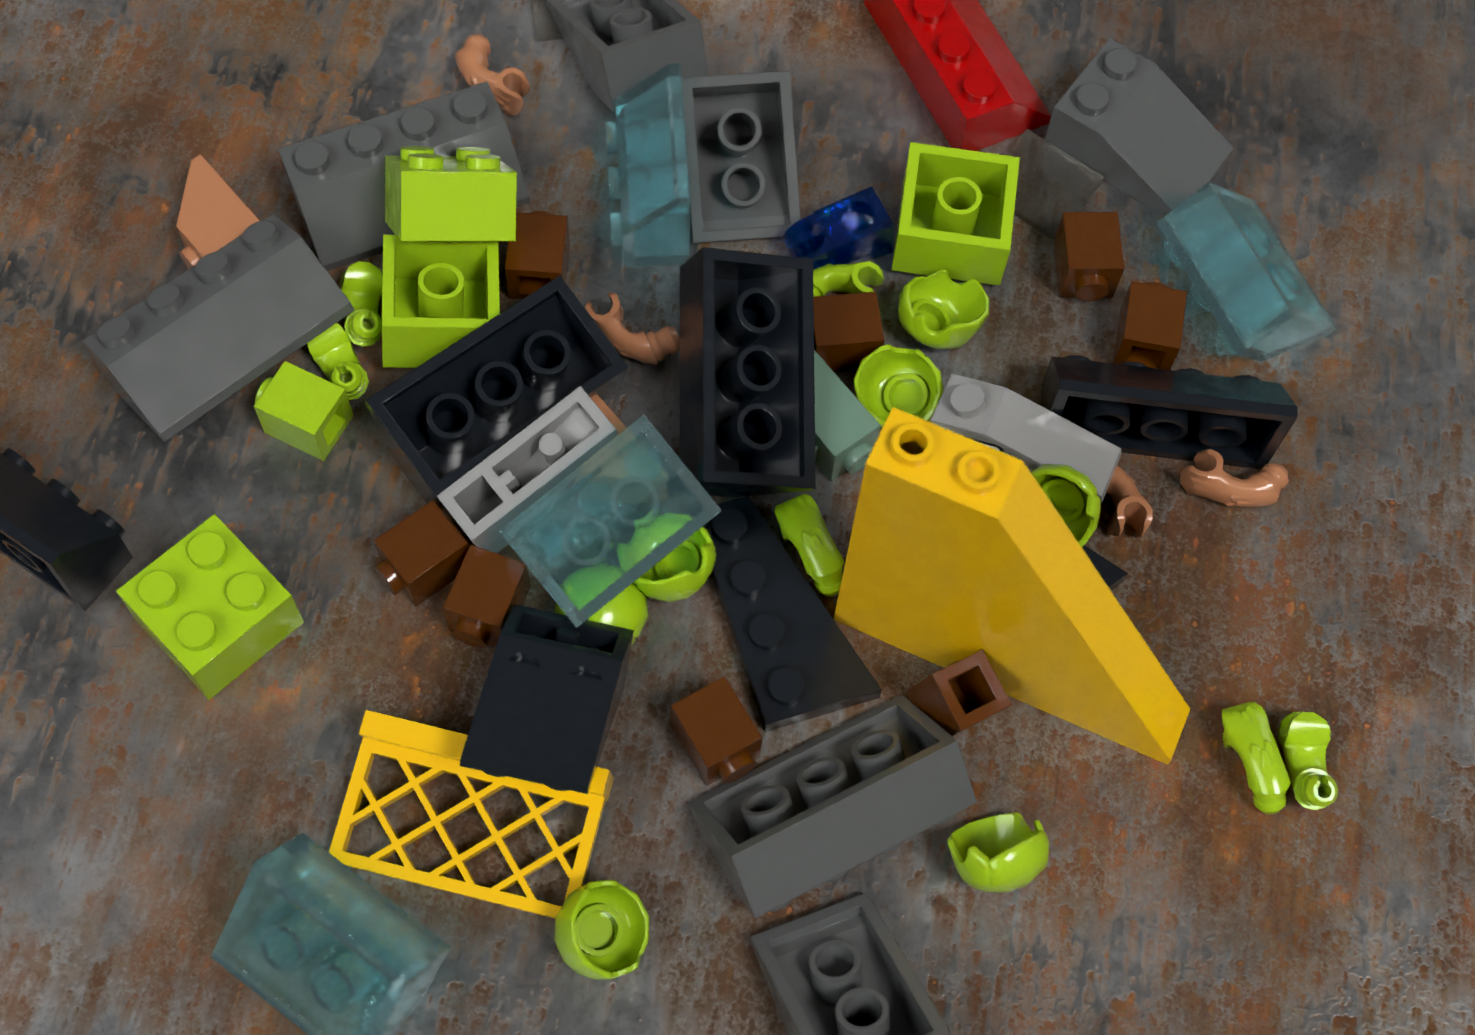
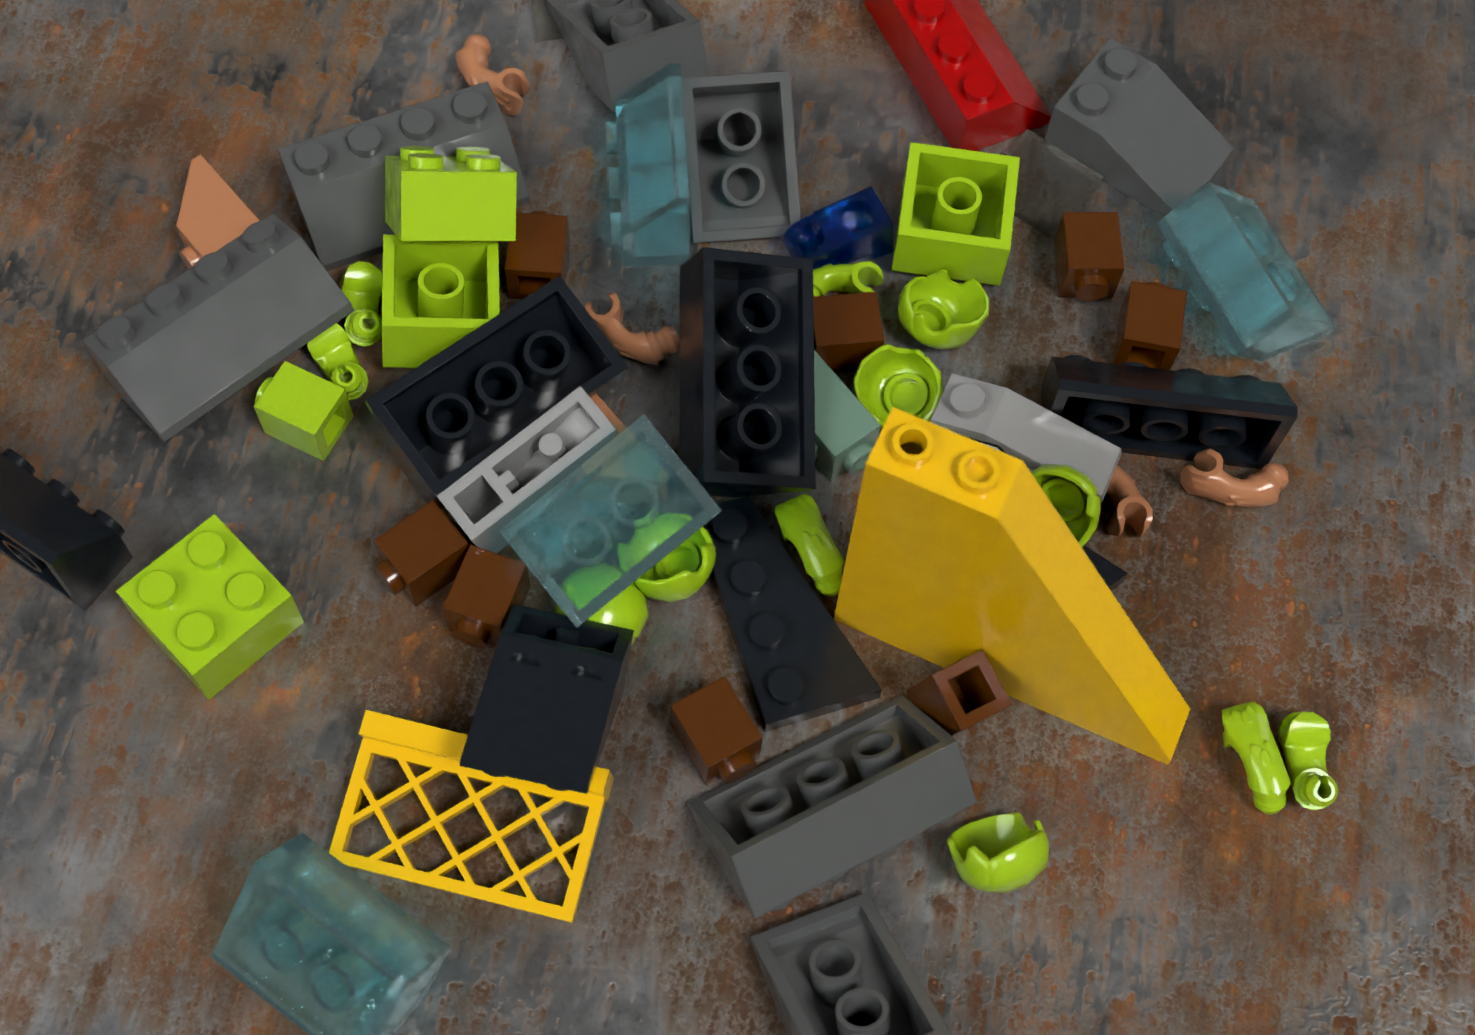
lime hair [554,880,649,980] -> none

